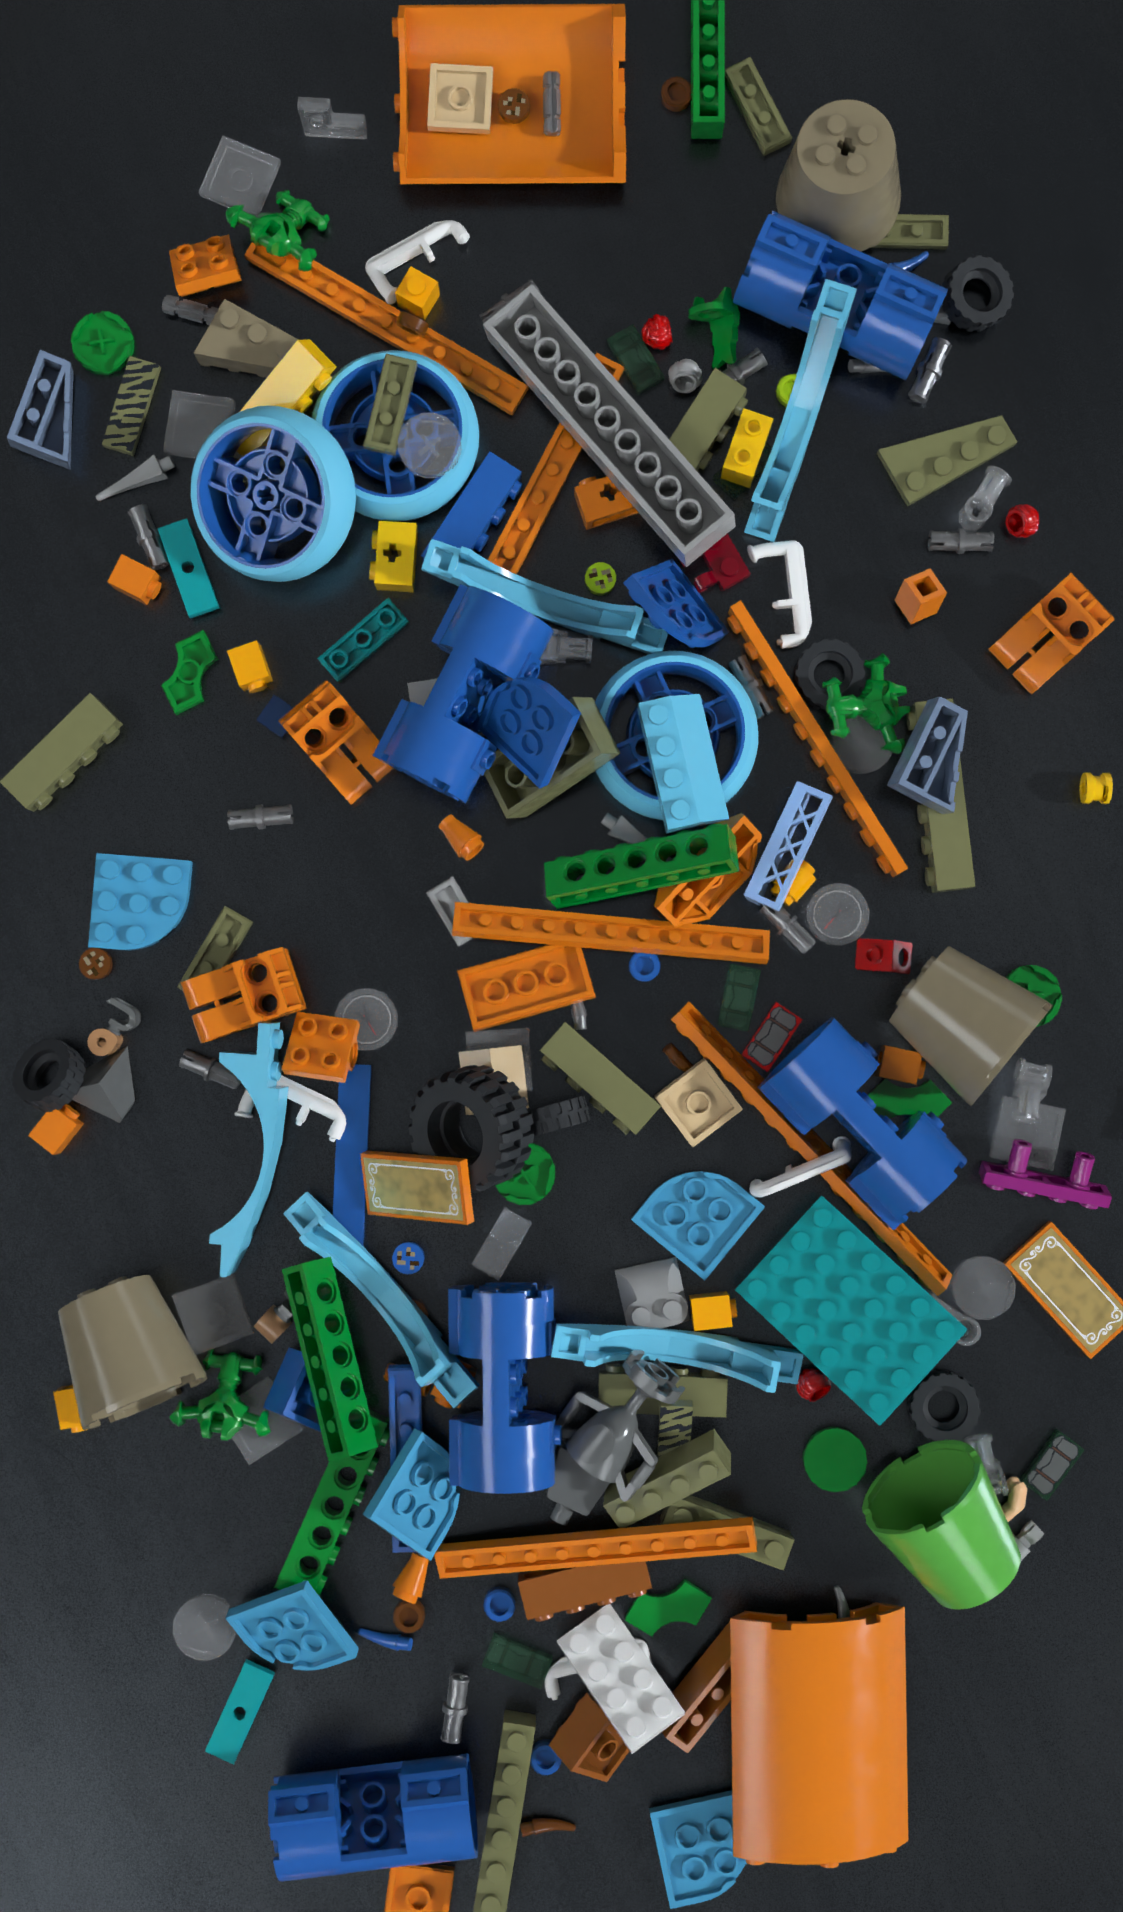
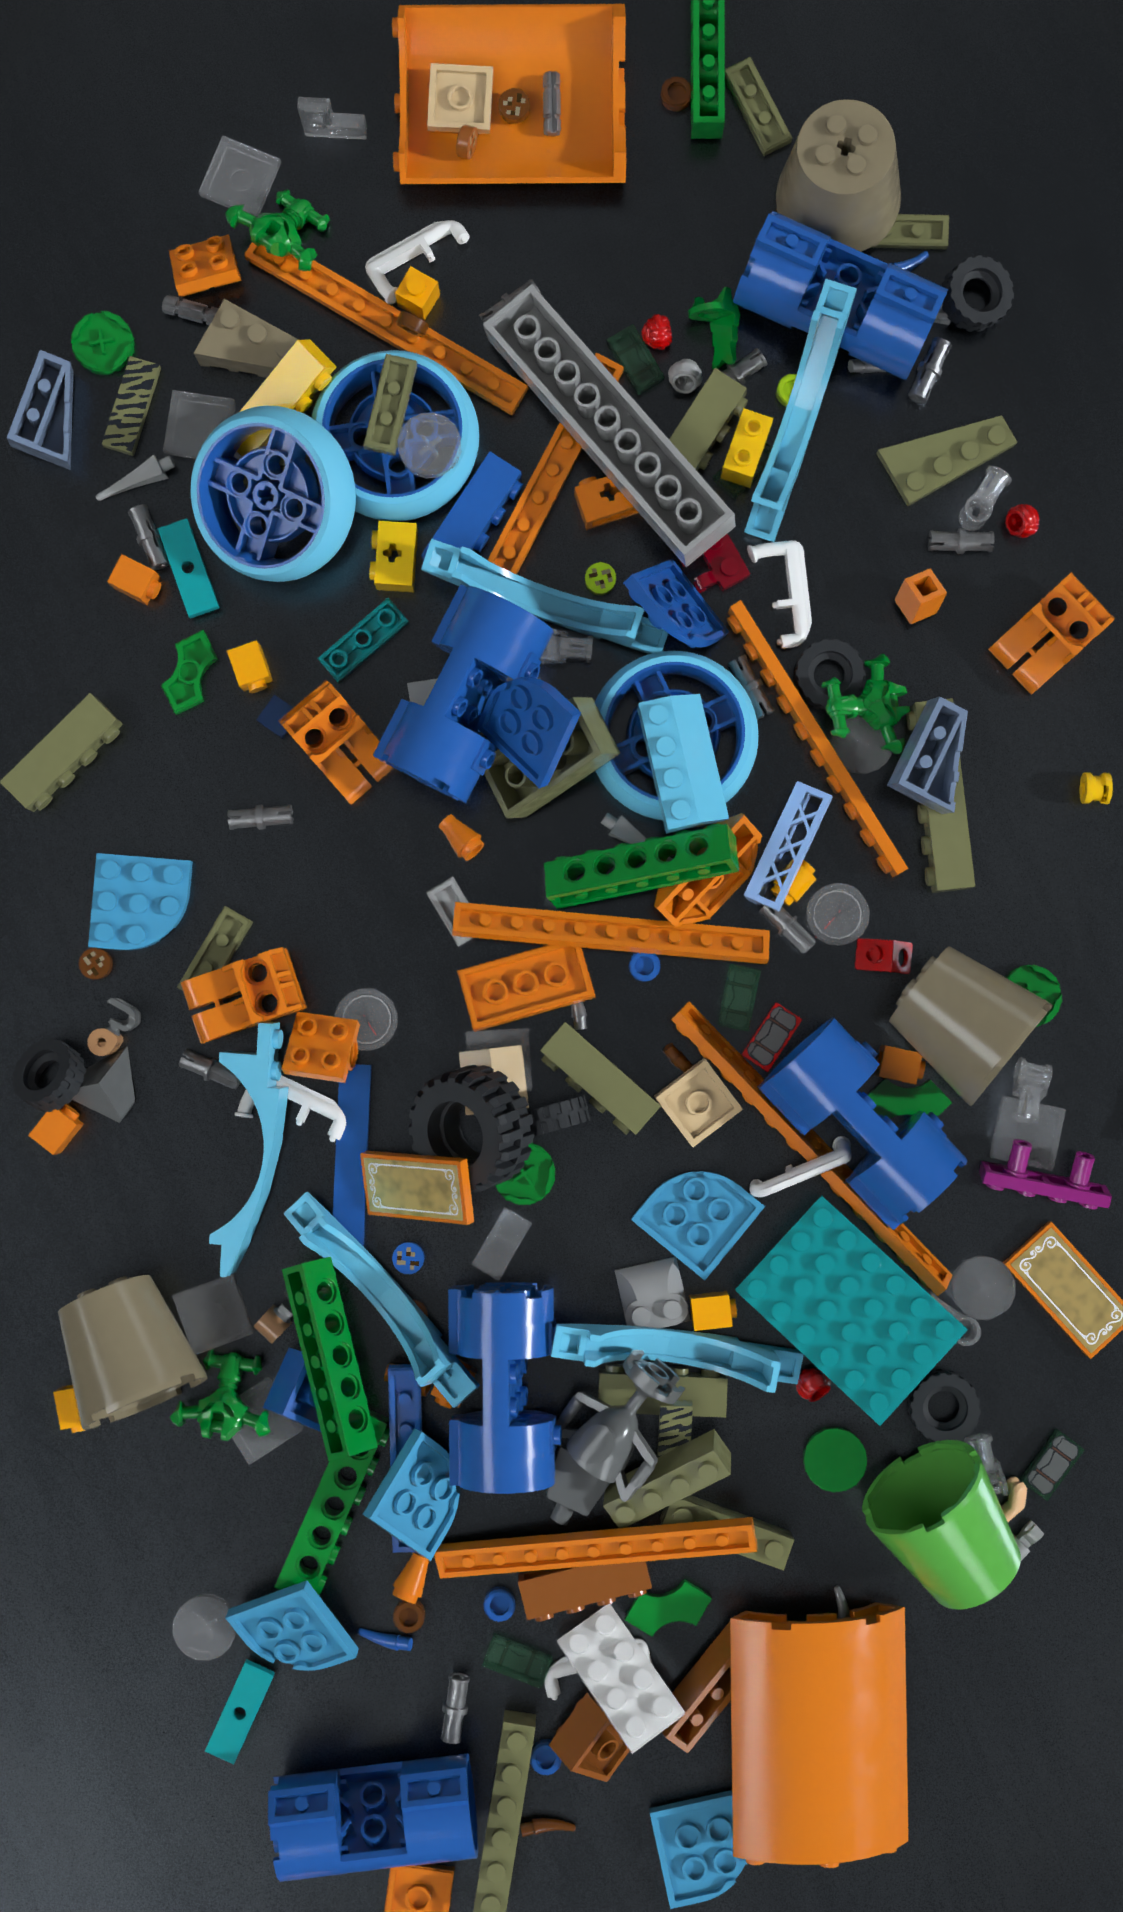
none -> dark orange tile [456,124,478,160]

